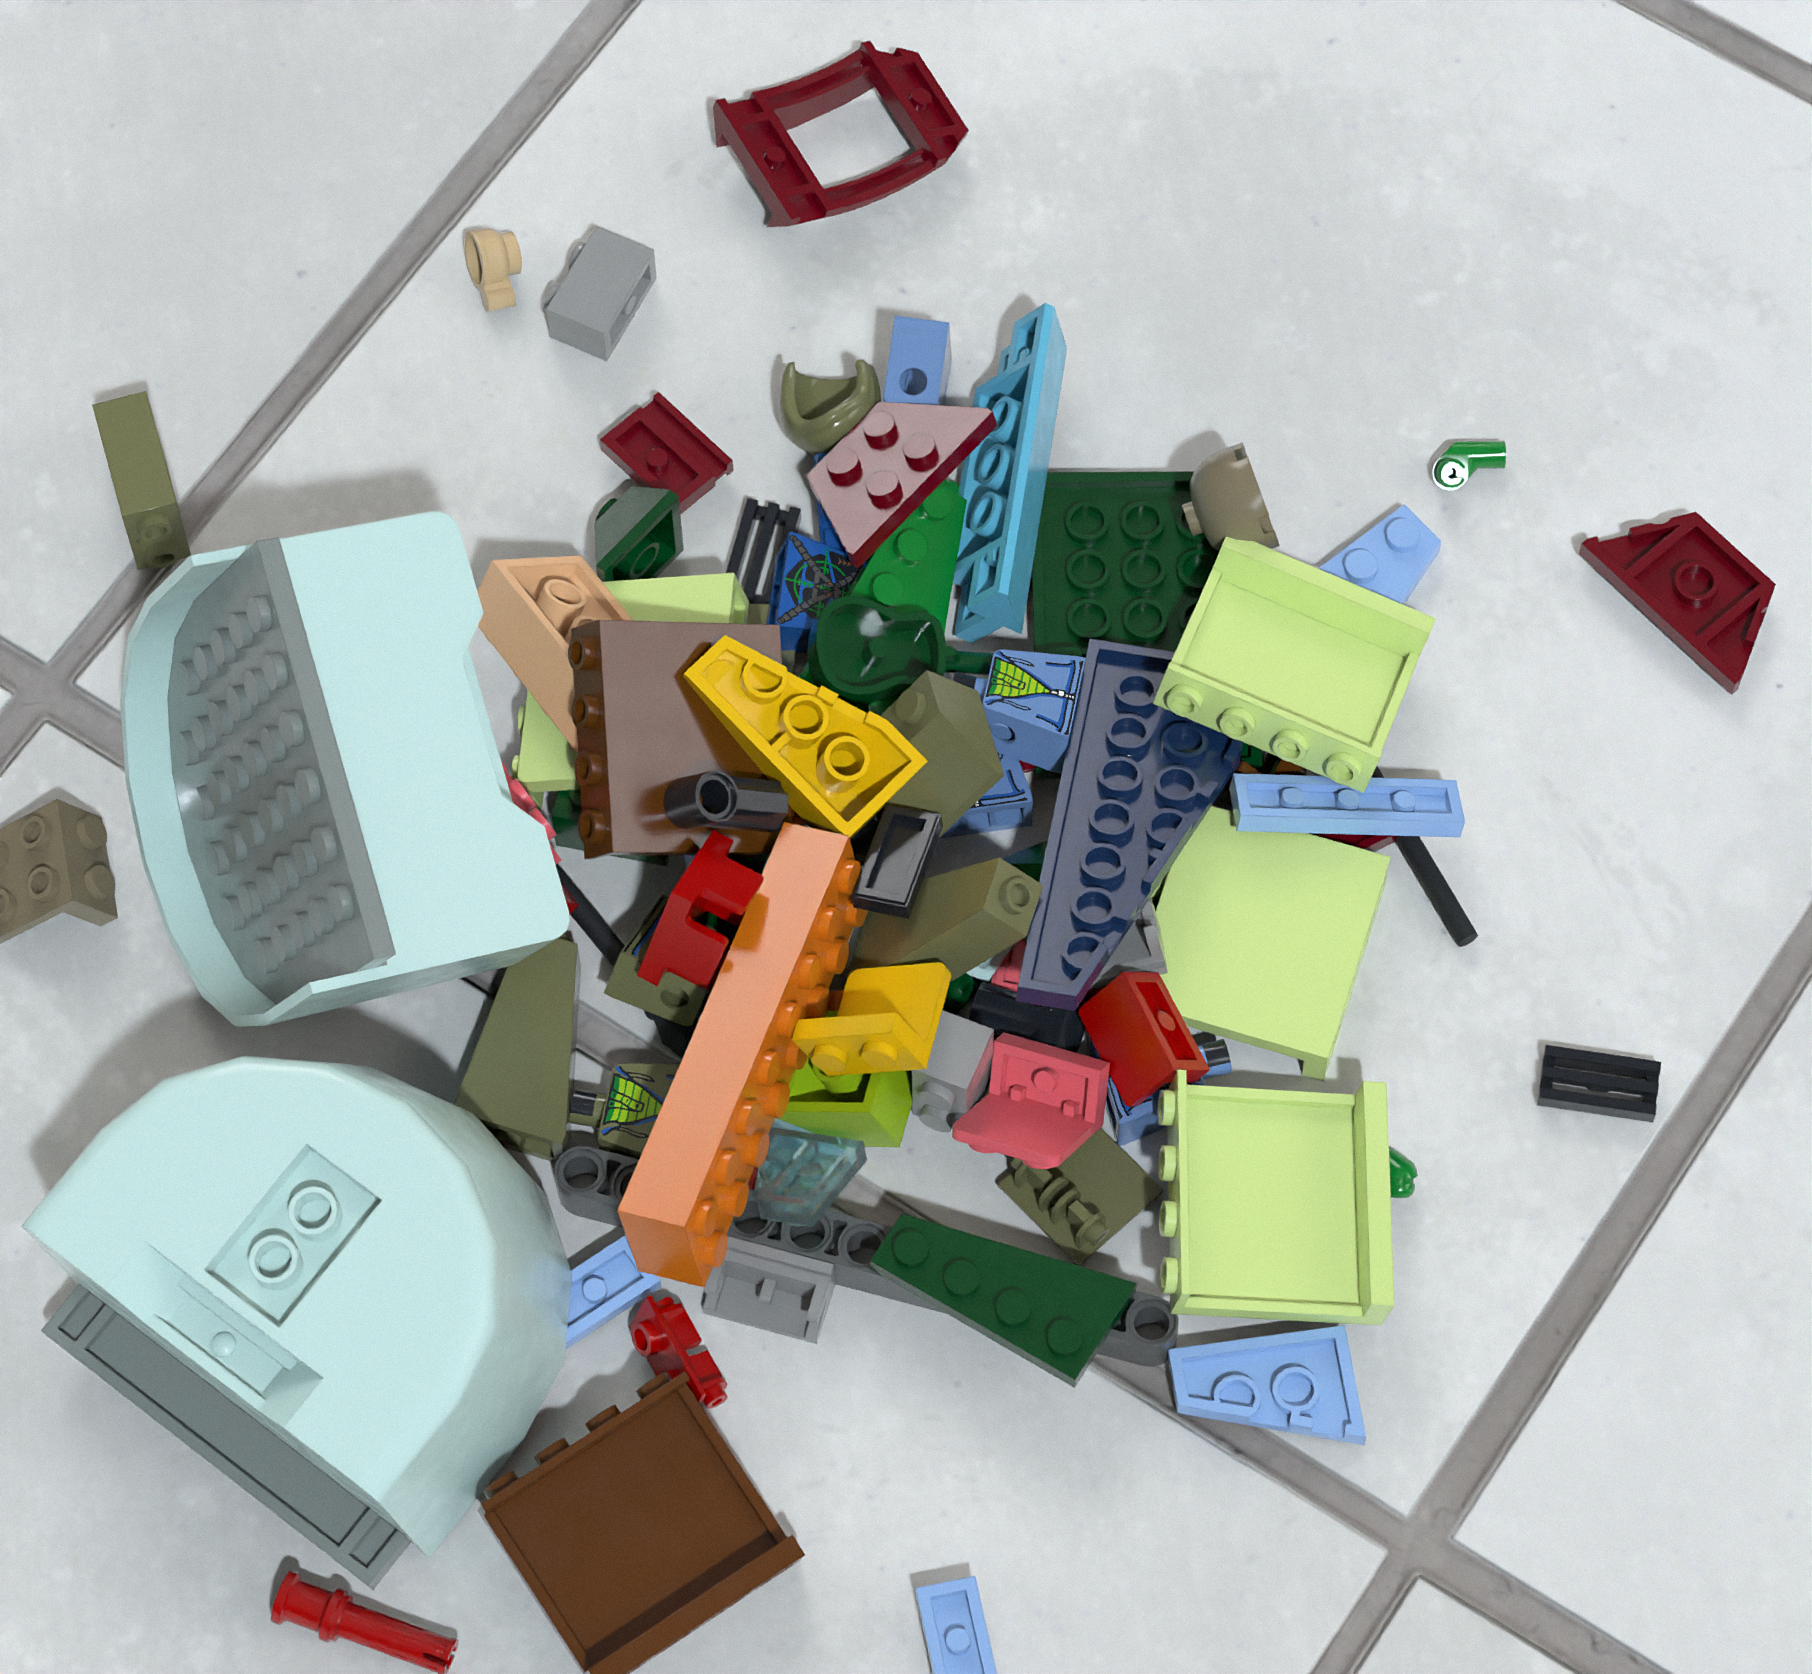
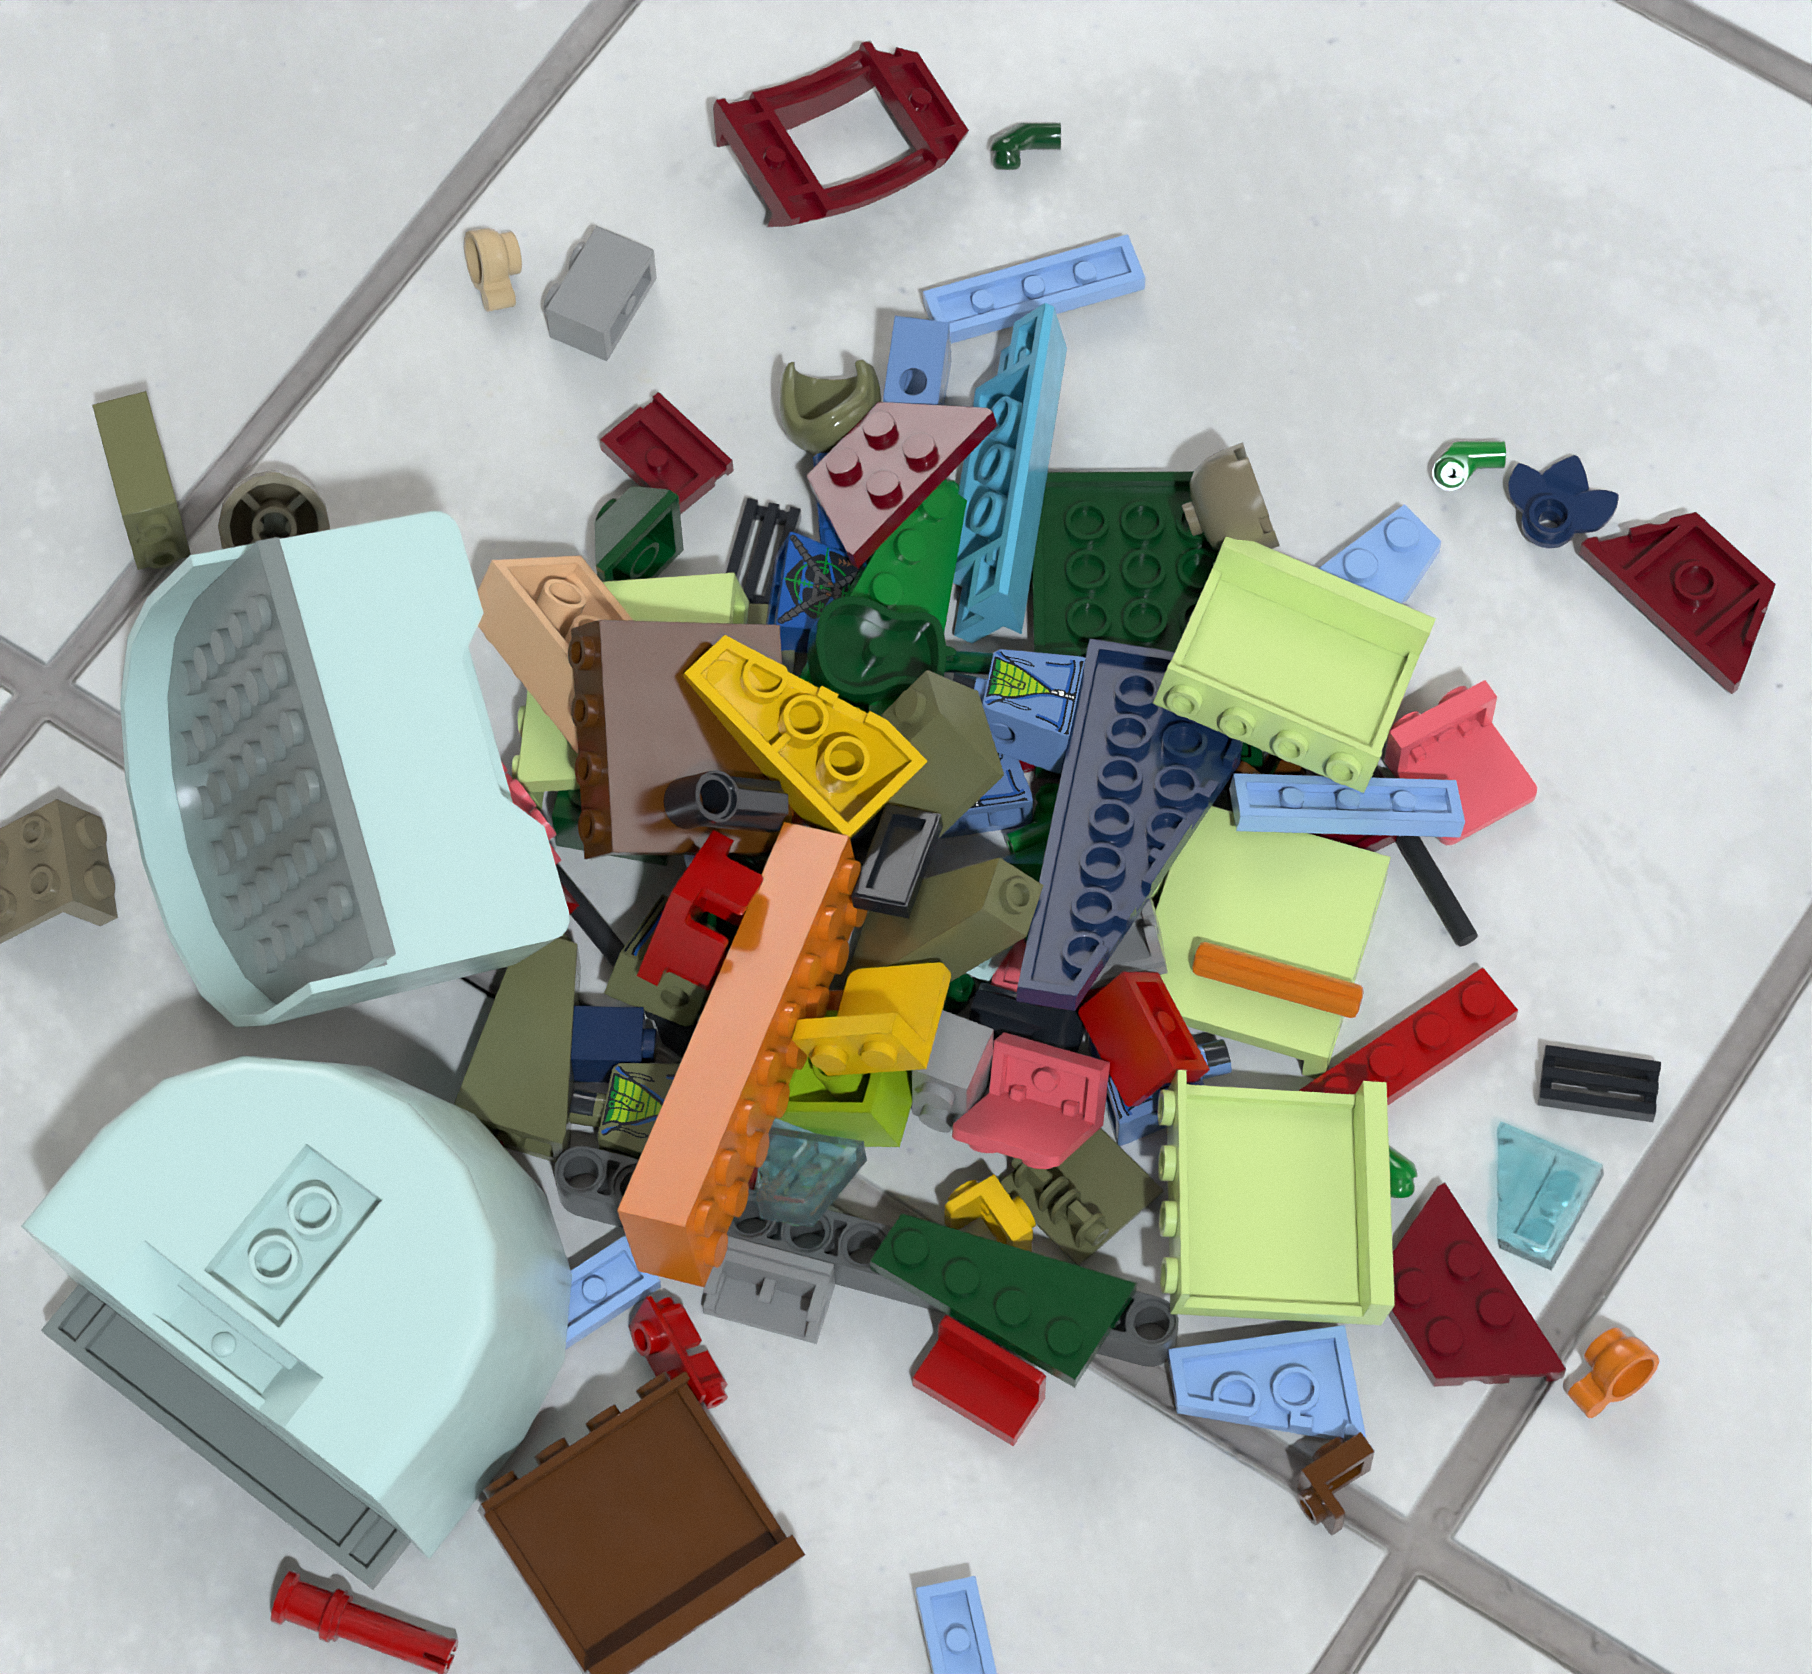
none -> dark tan cylinder [218,470,330,549]
none -> dark blue brick [571,1006,657,1083]
none -> red panel [913,1315,1046,1447]
none -> light blue plate [923,234,1145,344]
none -> yellow bracket [944,1174,1036,1252]
none -> dark green arm [990,123,1061,170]
none -> green arm [1004,783,1059,854]
none -> orange axle [1193,942,1364,1018]
none -> reddish brown bracket [1296,1432,1375,1536]
none -> red plate [1299,967,1518,1106]
none -> coral bracket [1384,680,1537,845]
none -> dark red wing [1388,1182,1566,1387]
none -> clear light blue wing [1497,1122,1604,1271]
none -> dark blue plate [1508,455,1619,548]
none -> orange piece [1568,1328,1659,1418]

